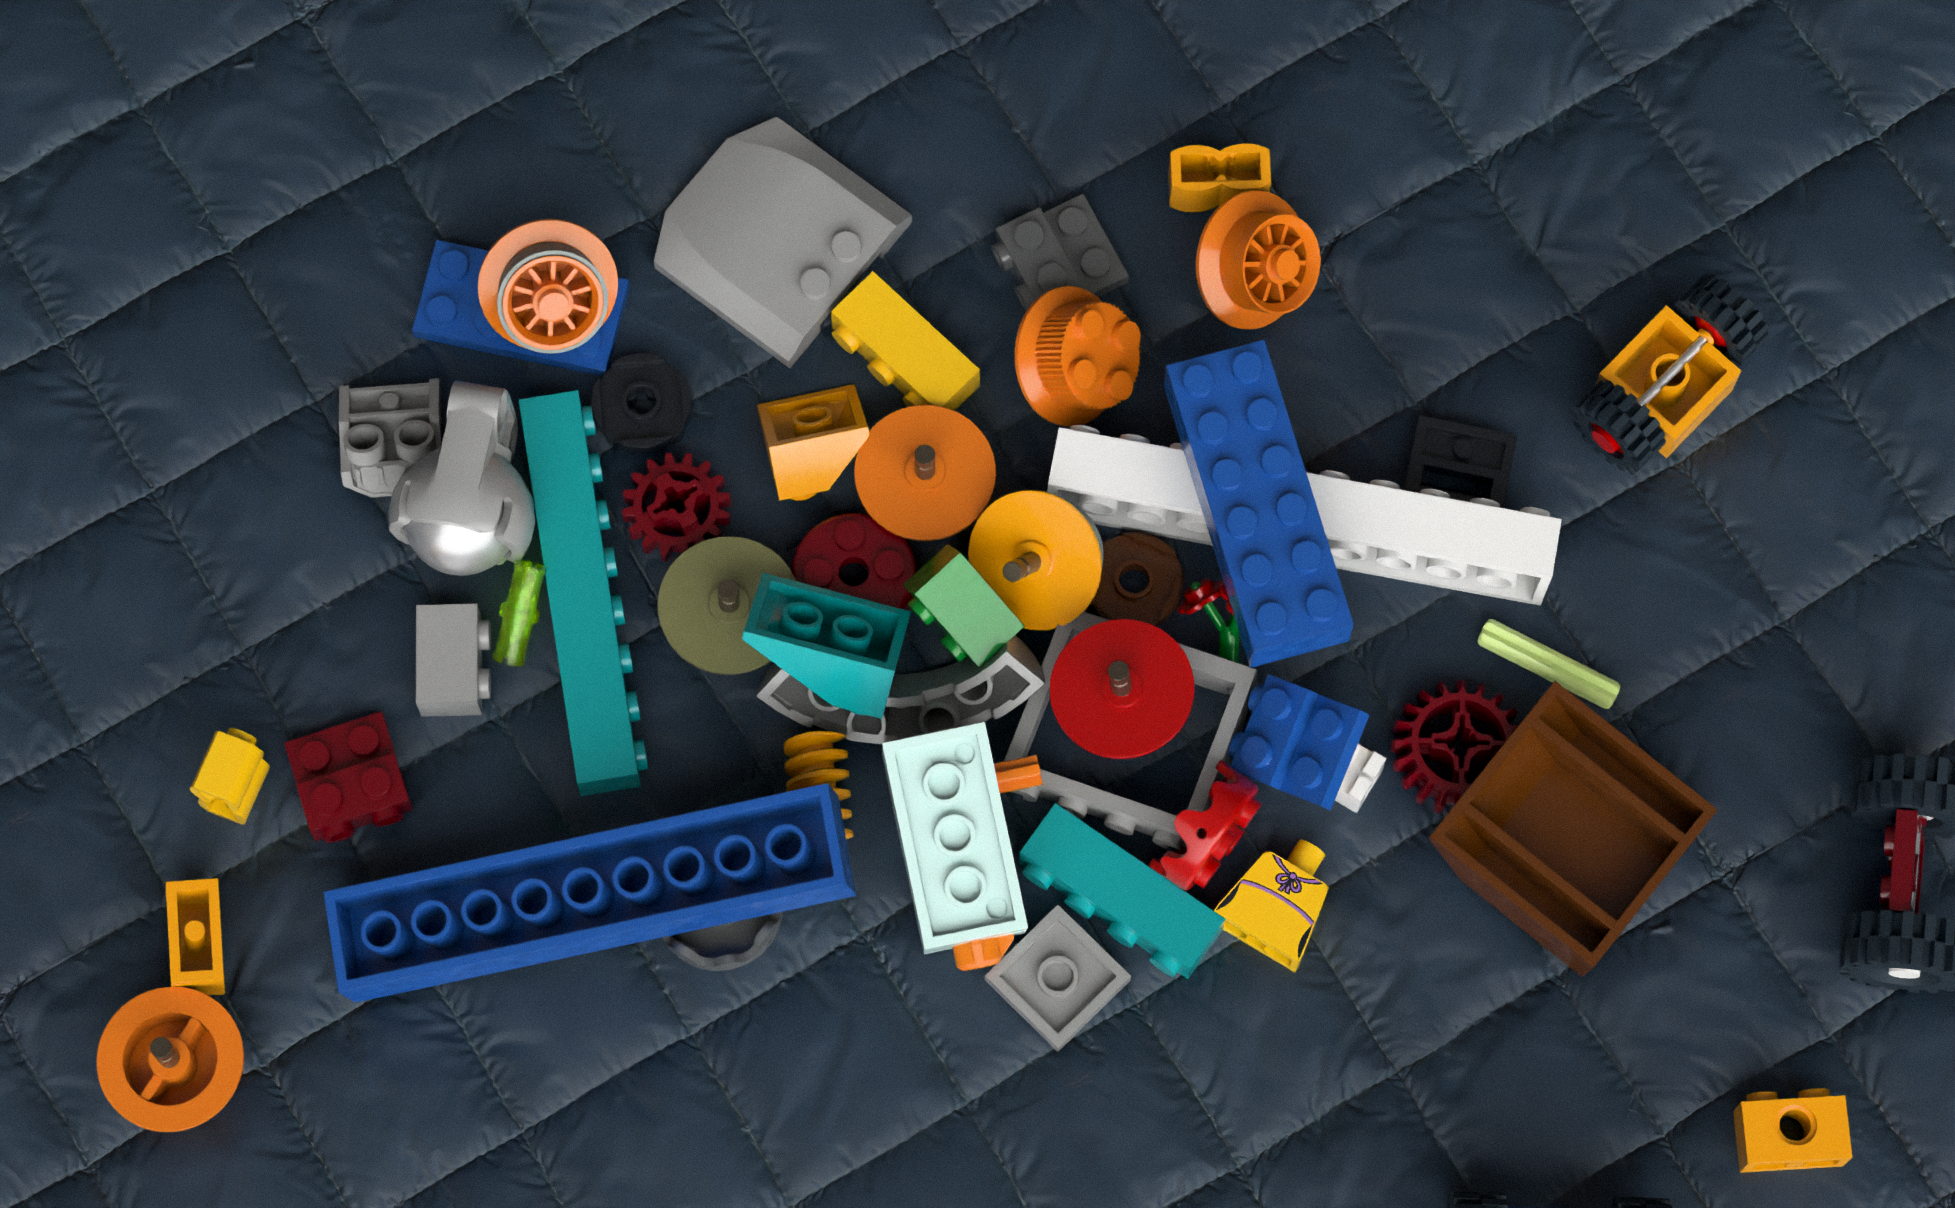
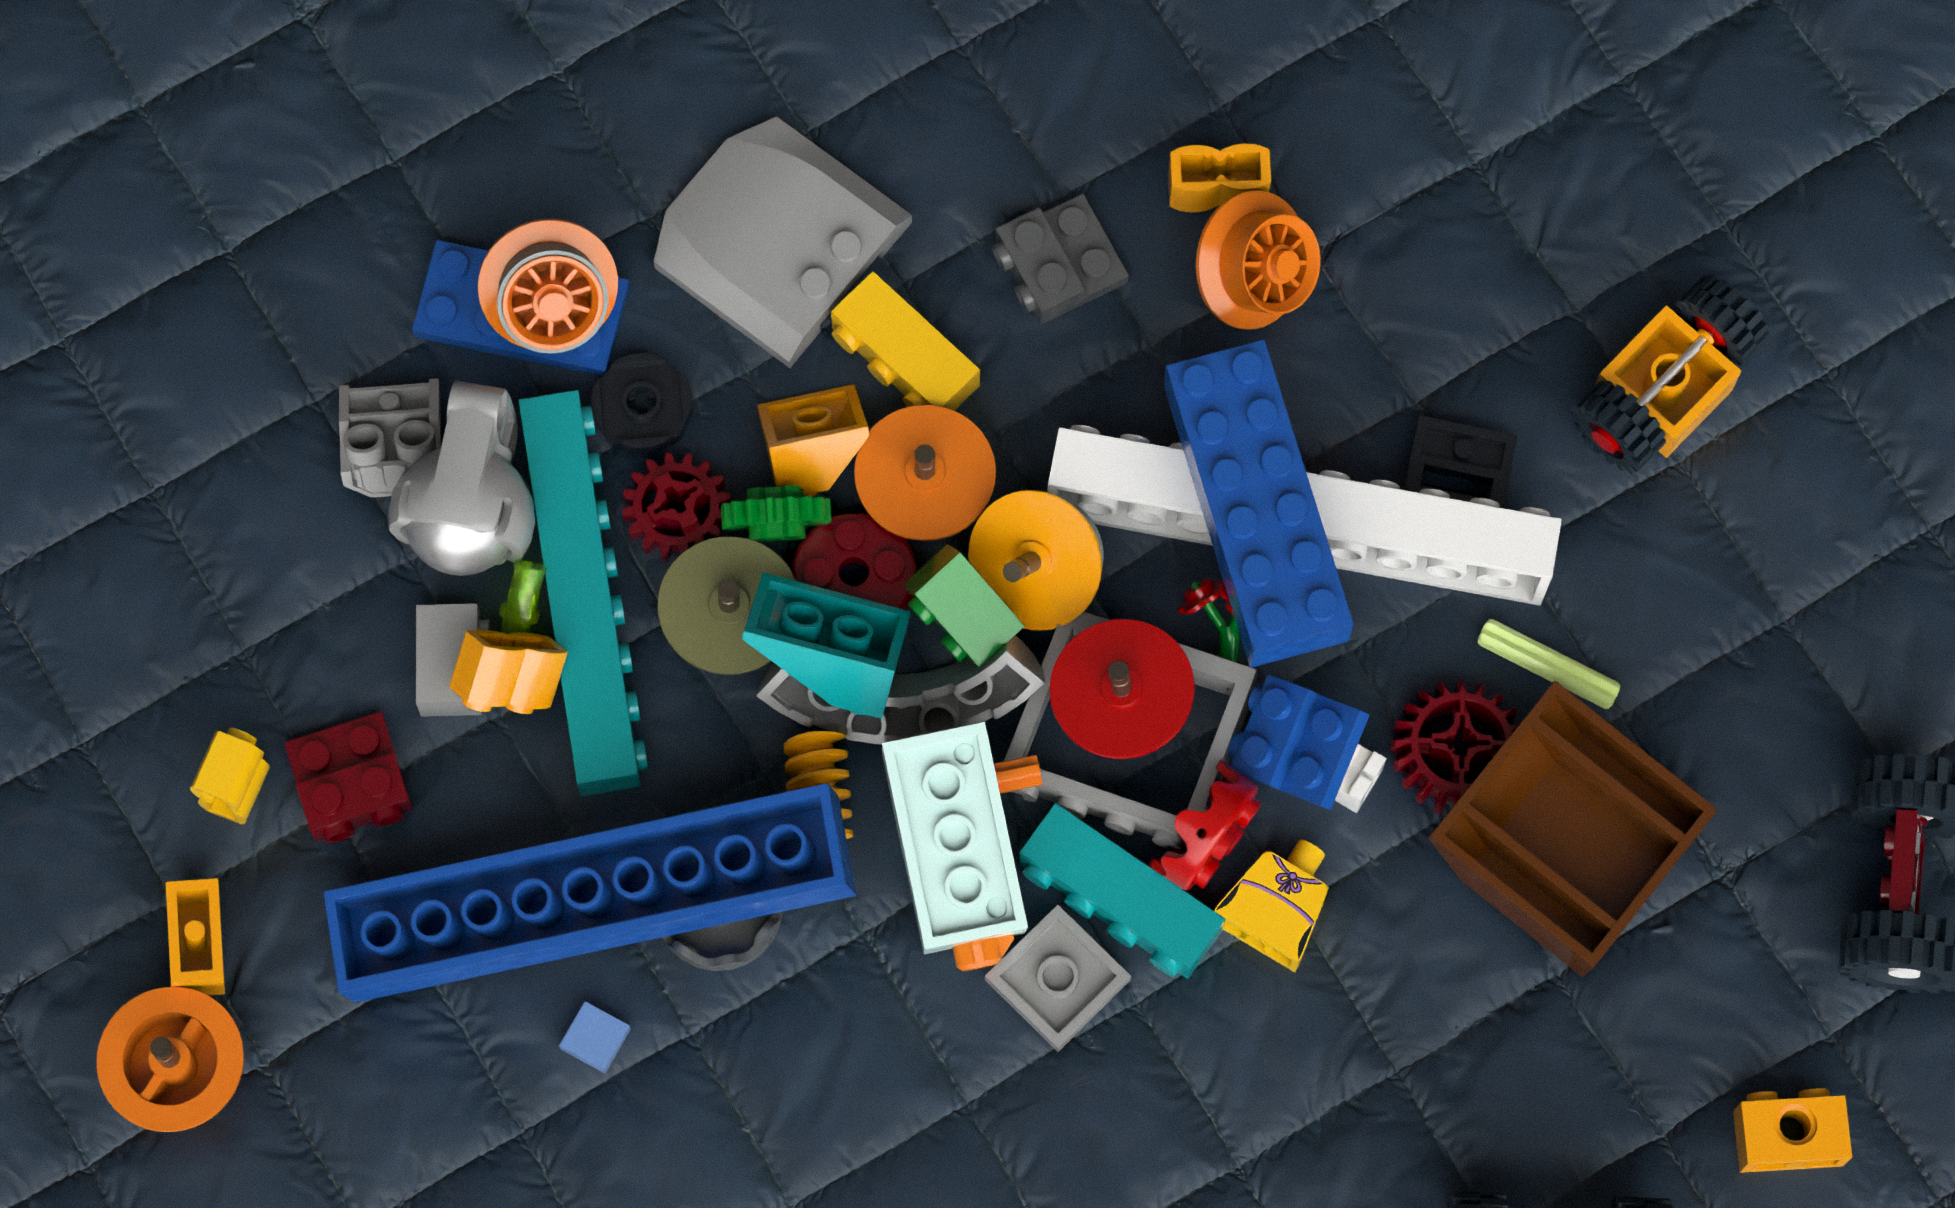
orange piece [1015,286,1141,426] -> none
reddish brown tile [1089,531,1184,627] -> none
none -> light orange brick [449,629,568,714]
none -> medium blue tile [559,1001,631,1074]
none -> green gear [721,486,832,542]

